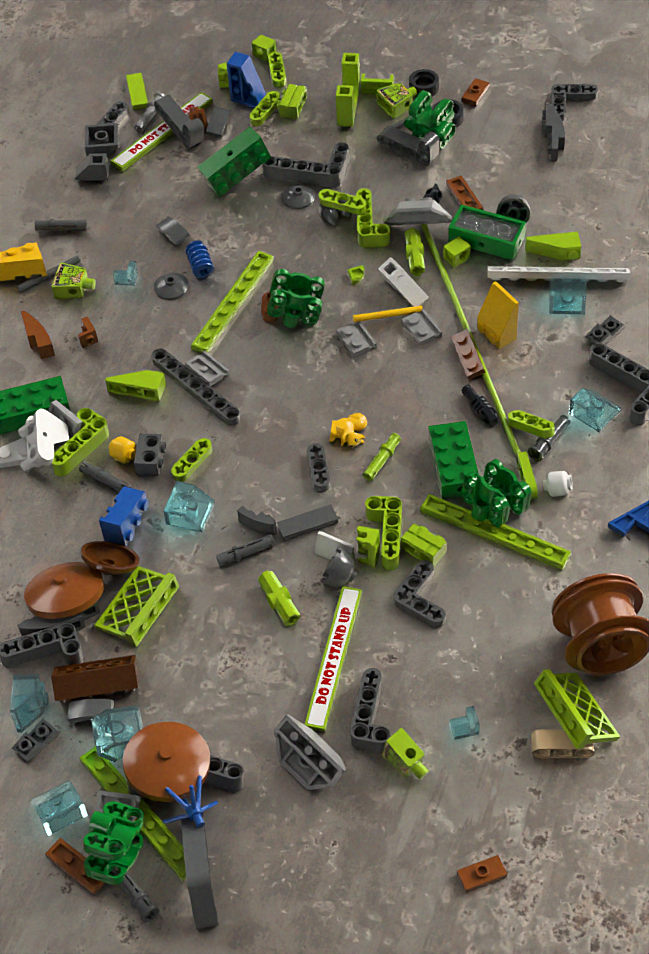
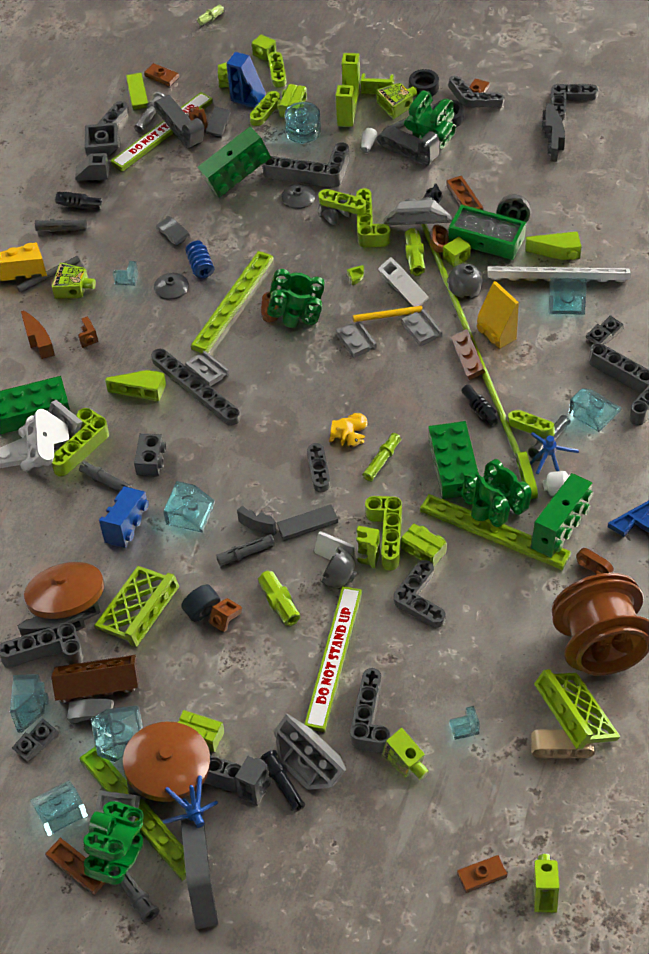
reddish brown dish [80,541,140,575] -> none
yellow head [109,436,137,464] -> none
lime beam [171,438,212,482] -> none
none -> black hinge [55,192,103,209]
none -> dark orange plate [144,63,179,86]
none -> lime brick [177,710,224,752]
none -> black wheel [181,584,221,622]
none -> yellowish green axle [197,4,224,25]
none -> dark orange bracket [209,598,243,632]
none -> dark grey brick [235,756,270,806]
none -> black pin [260,750,305,812]
none -> clear light blue wheel [285,102,321,143]
none -> white cone [360,128,378,153]
none -> dark orange plate [430,225,449,252]
none -> dark grey cylinder [447,263,483,298]
none -> dark grey beam [448,76,505,108]
none -> blue plant [530,432,579,474]
none -> green brick [530,473,593,558]
none -> lime torso [533,854,559,913]
none -> dark orange plate [576,548,614,574]

